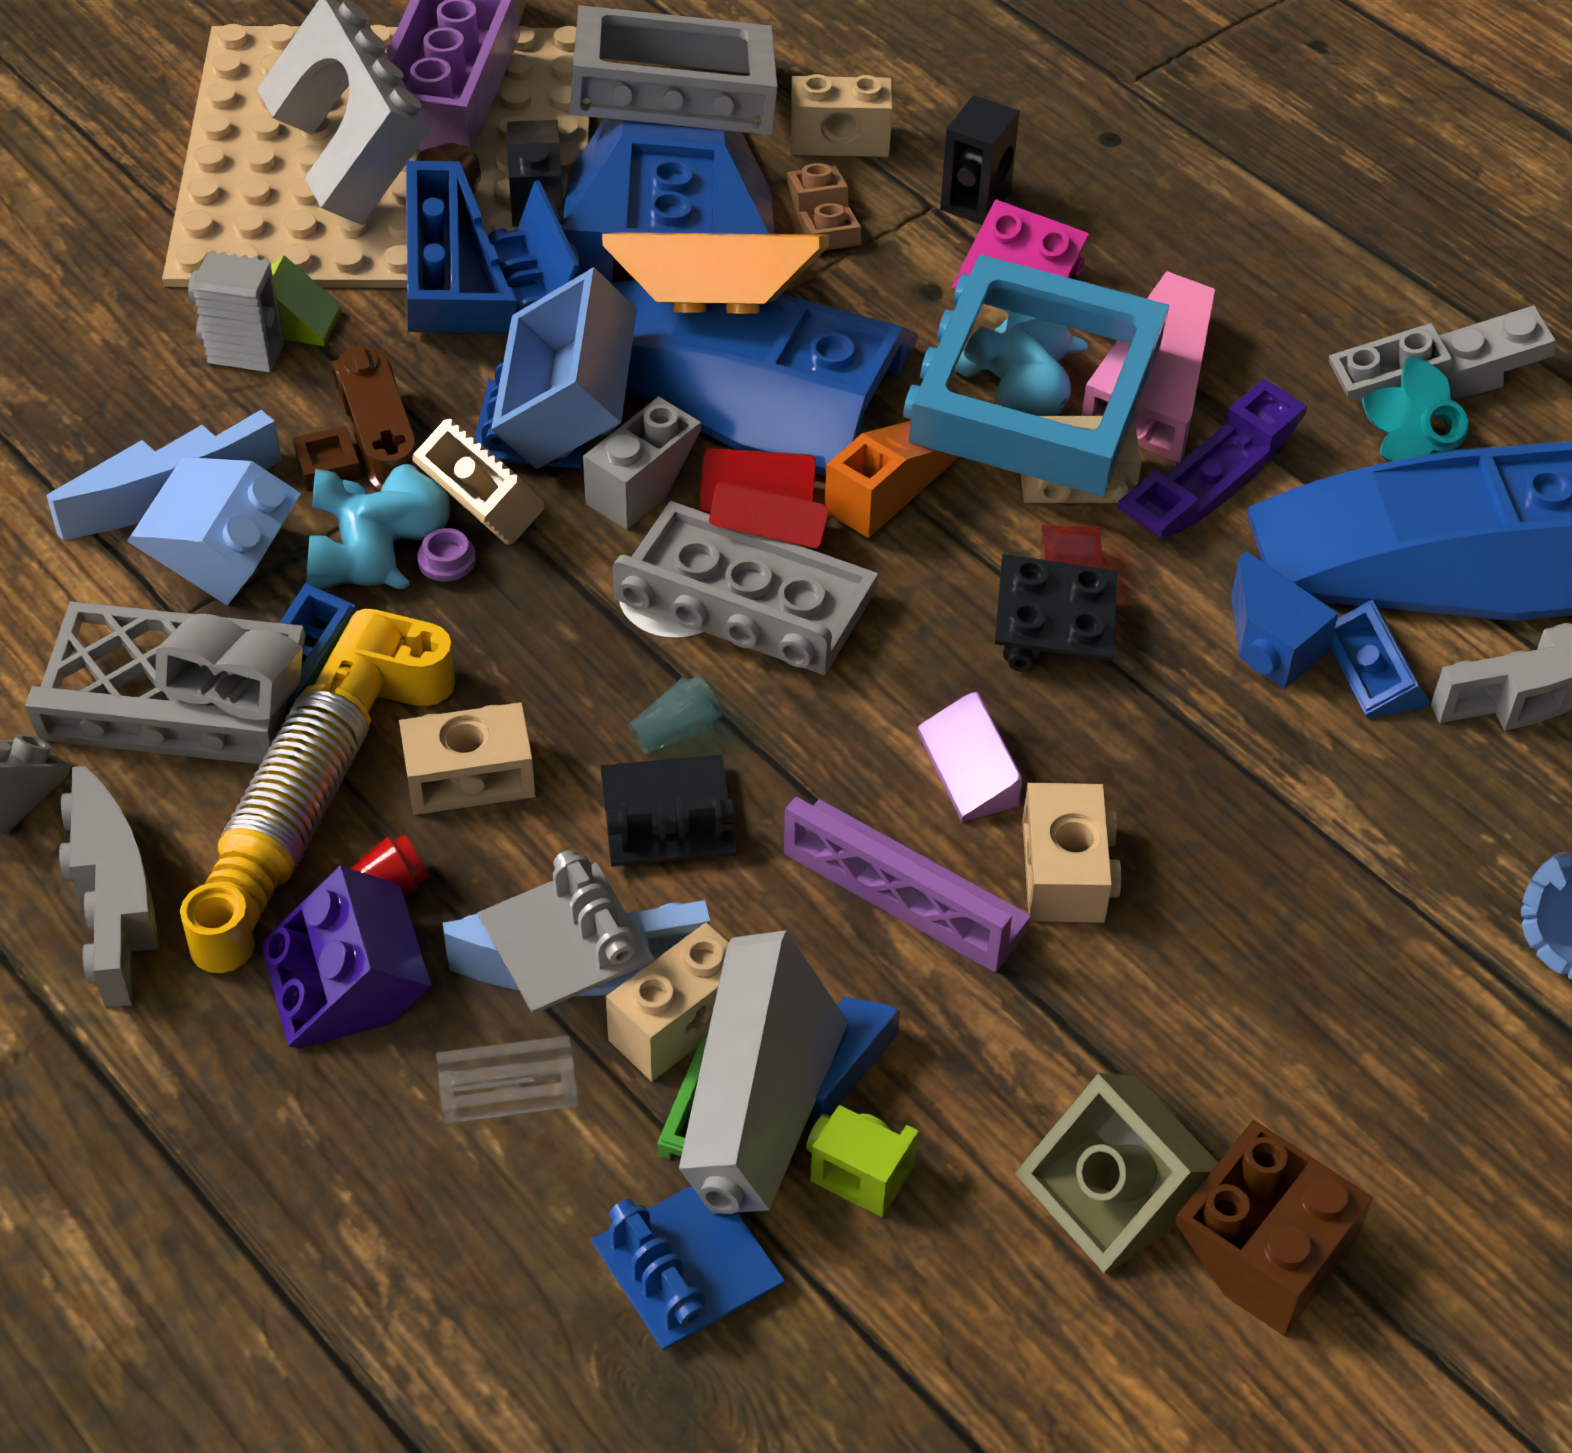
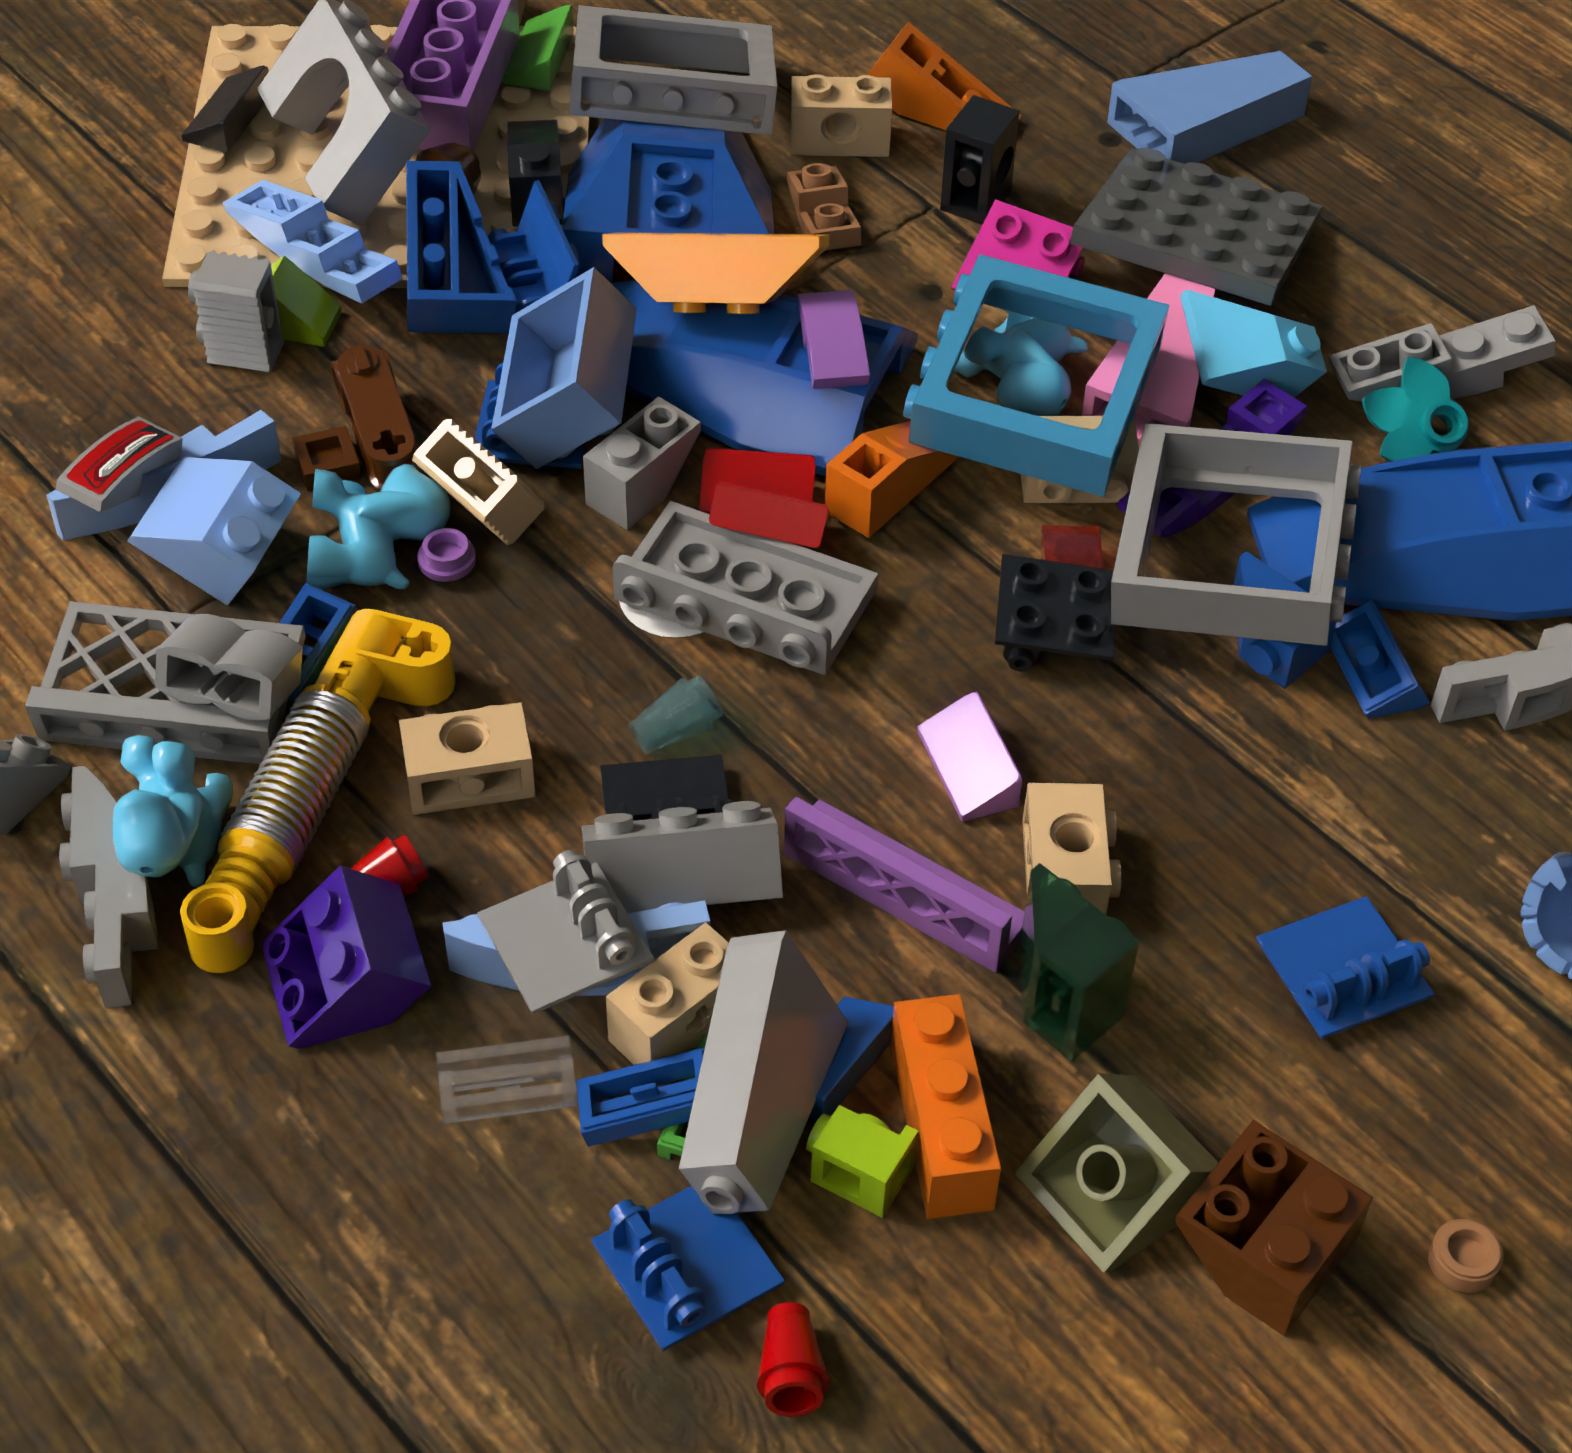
none -> slope [56,416,183,513]
none -> medium azure animal [112,735,234,887]
none -> black slope [181,65,269,152]
none -> light blue slope [223,180,403,303]
none -> bright green slope [503,5,574,91]
none -> blue tile [576,1047,705,1147]
none -> light grey brick [581,801,783,913]
none -> red cone [757,1302,830,1417]
none -> medium lavender slope [798,290,870,389]
none -> orange slope [867,21,1022,131]
none -> orange brick [890,994,1001,1219]
none -> clear green slope [1020,863,1139,1062]
none -> dark grey plate [1070,148,1323,306]
none -> medium blue slope [1107,51,1312,164]
none -> light grey piece [1111,423,1362,646]
none -> medium azure slope [1180,290,1327,398]
none -> blue hinge [1256,896,1435,1039]
none -> medium nougat tile [1428,1219,1504,1293]

